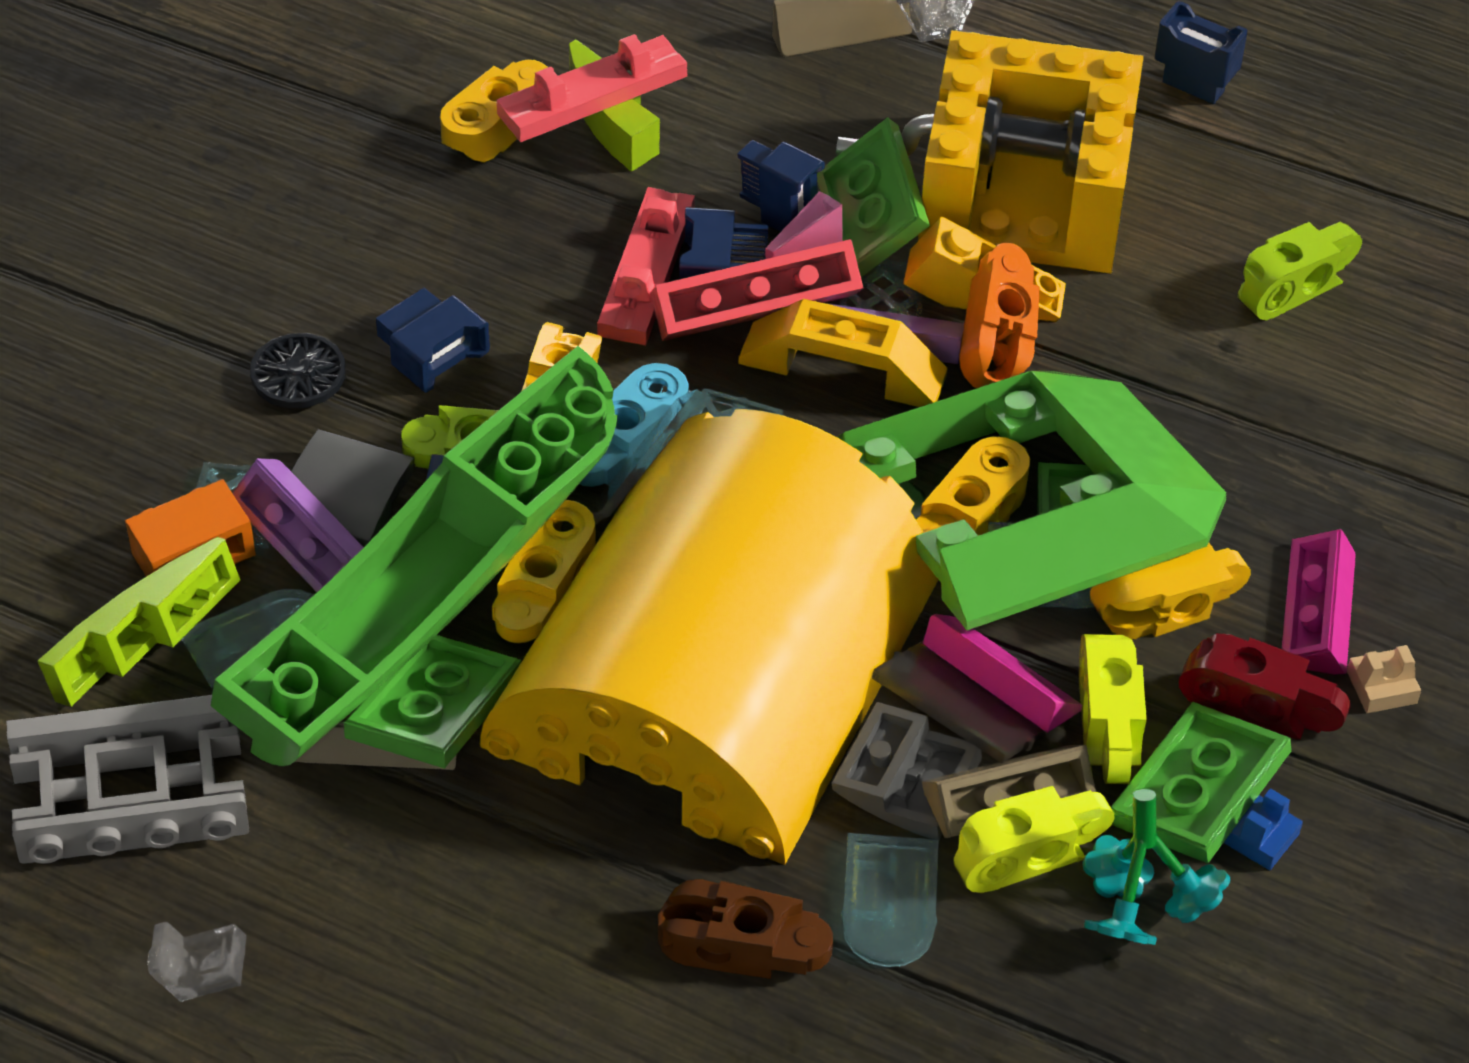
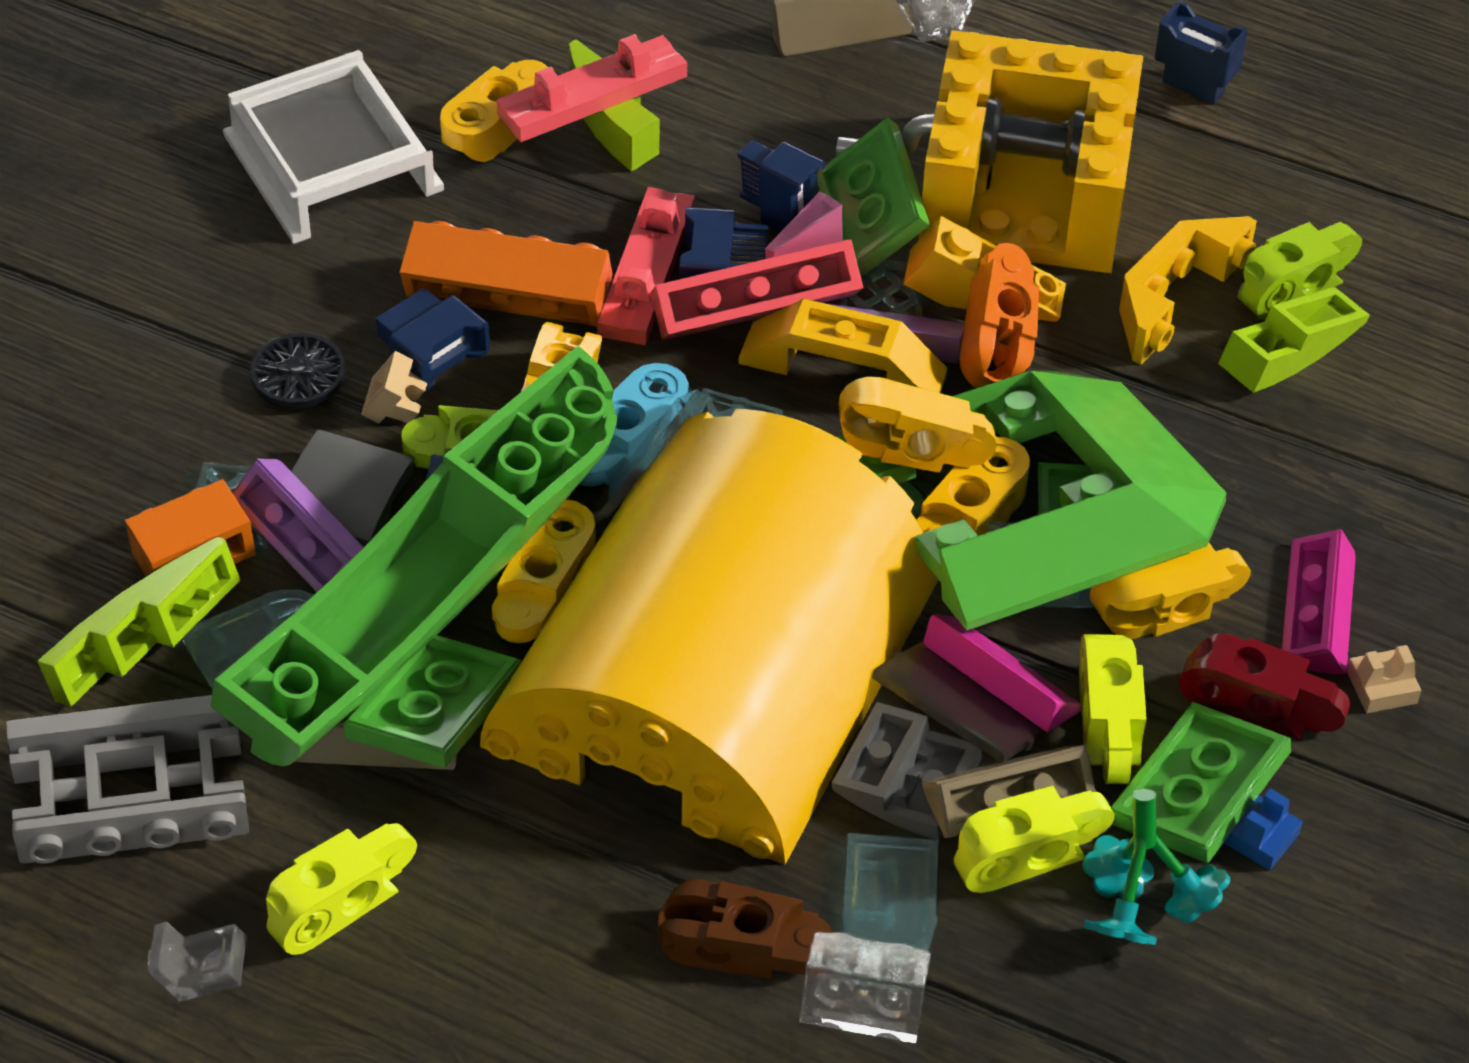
none -> piece [223,50,444,244]
none -> neon yellow piece [266,823,417,955]
none -> tan tile [361,351,427,424]
none -> orange brick [399,221,613,326]
none -> clear bracket [799,932,931,1043]
none -> yellow piece [838,377,997,473]
none -> yellow slope [1119,216,1257,365]
none -> lime slope [1218,287,1370,393]

